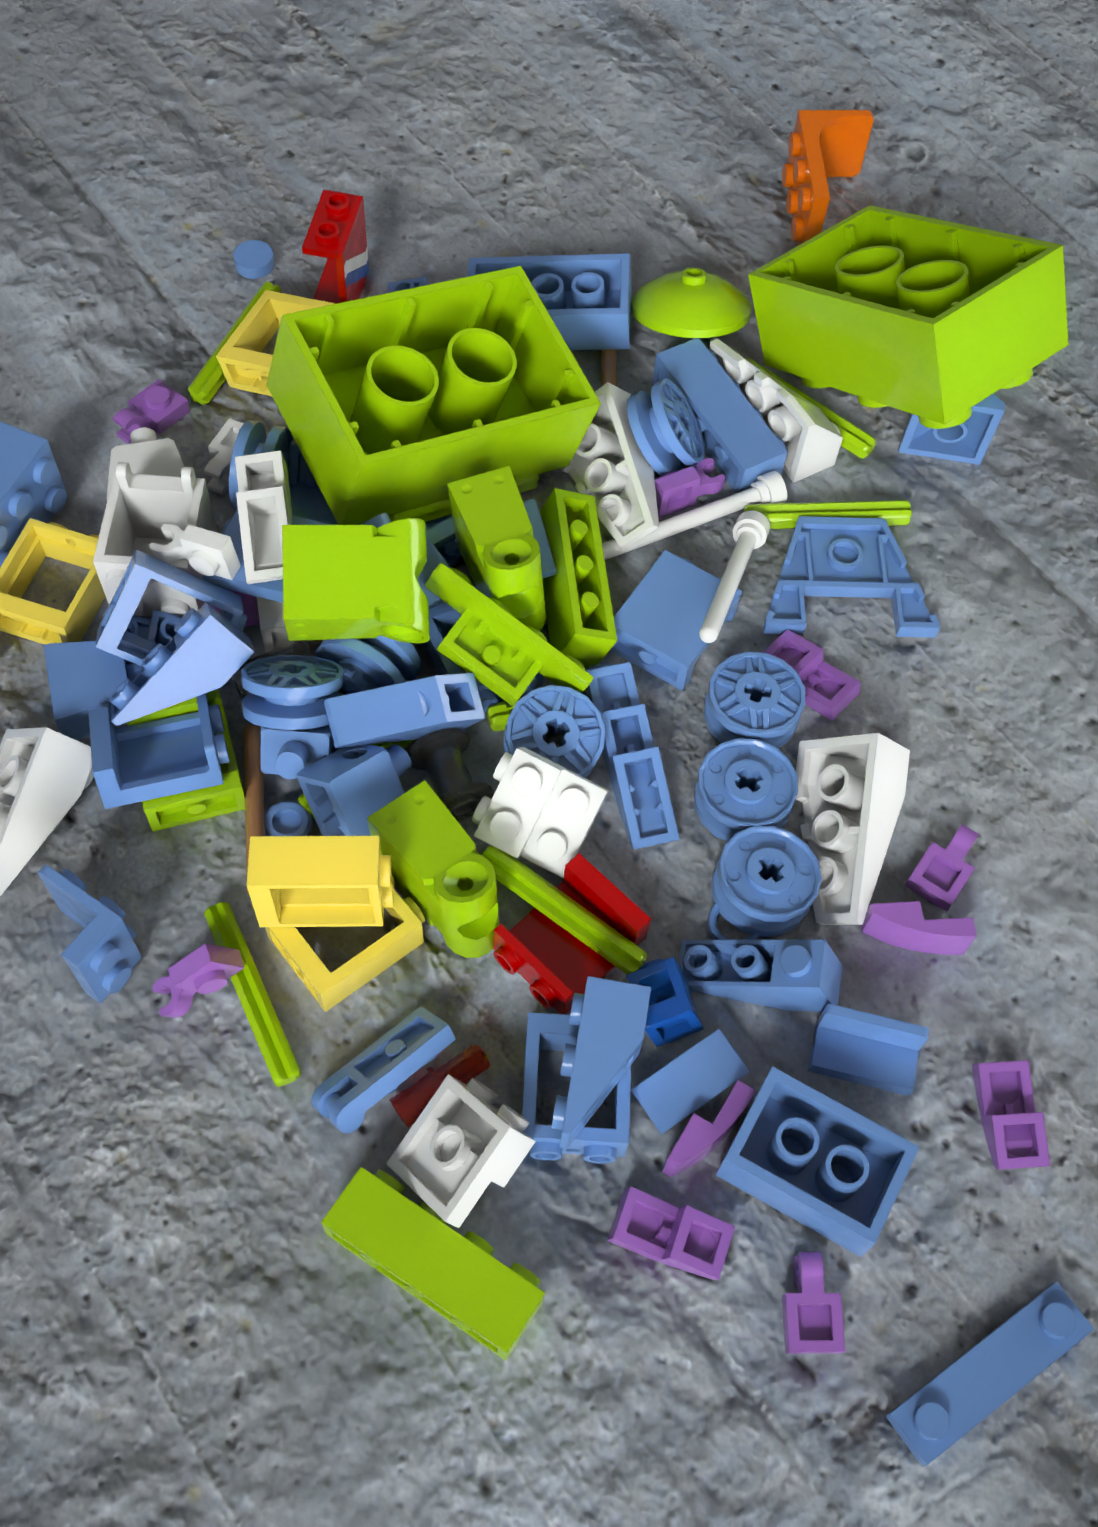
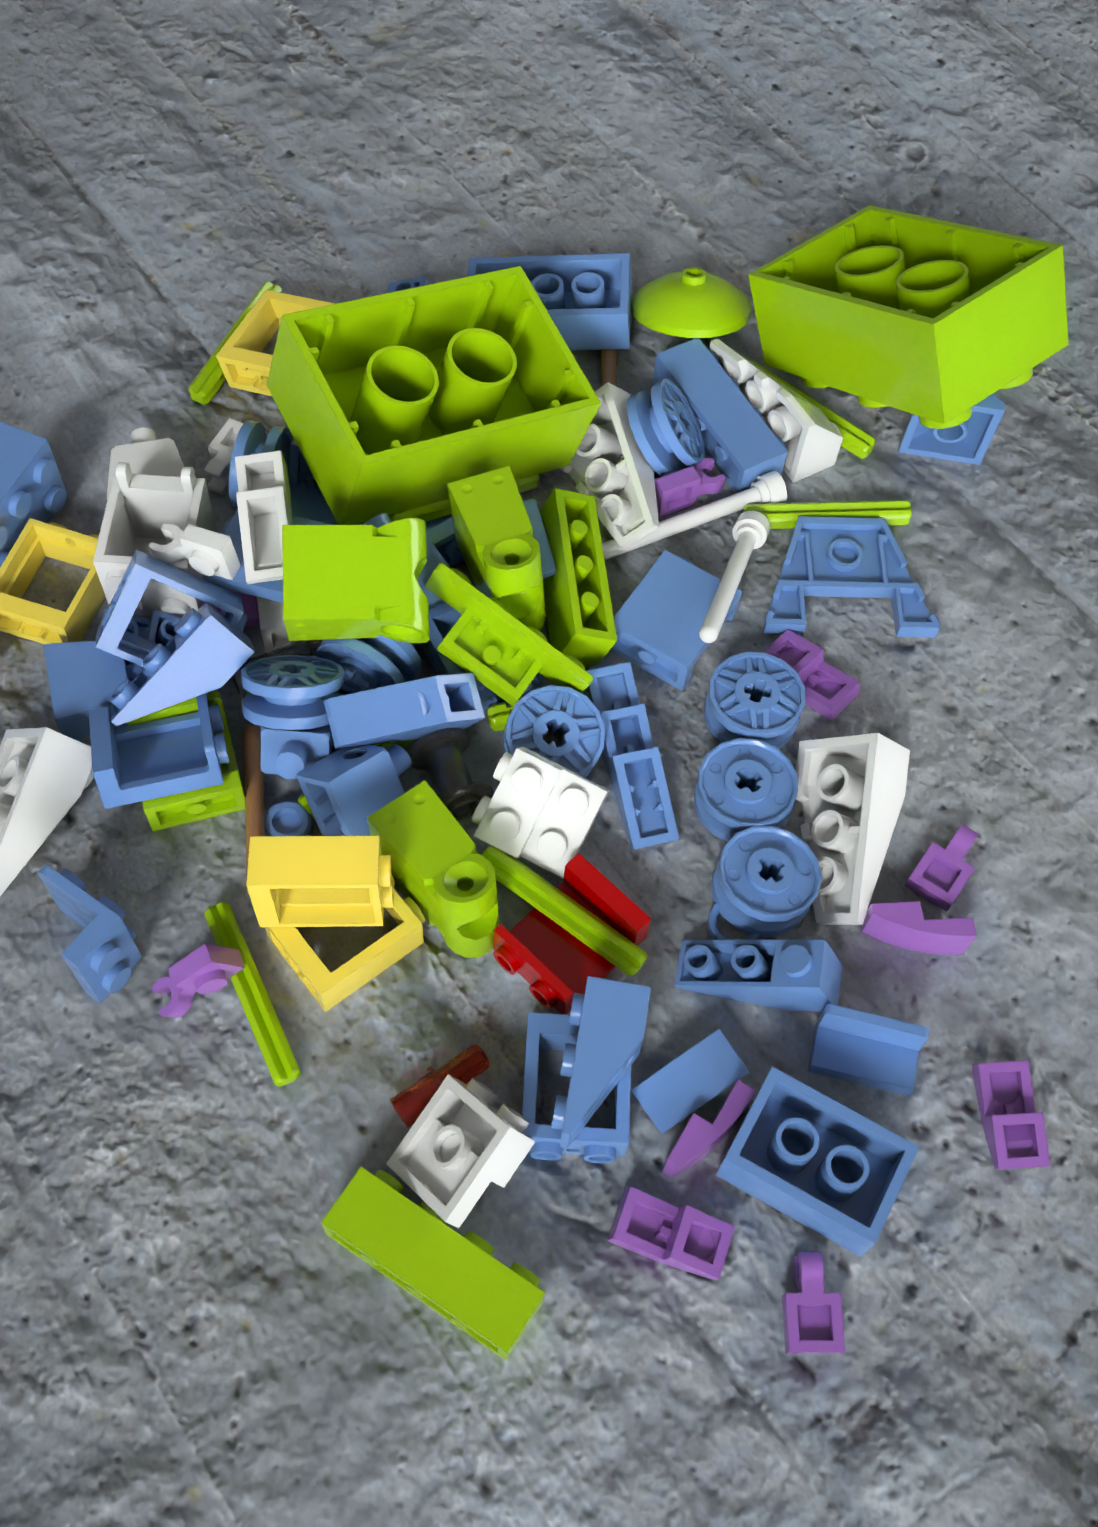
medium lavender plate [113,379,190,444] -> none
medium blue tile [233,240,275,279] -> none
red panel [302,189,369,304] -> none
medium blue plate [311,1006,456,1133] -> none
blue brick [626,956,704,1047] -> none
orange bracket [782,110,874,245] -> none
medium blue plate [886,1282,1095,1467] -> none

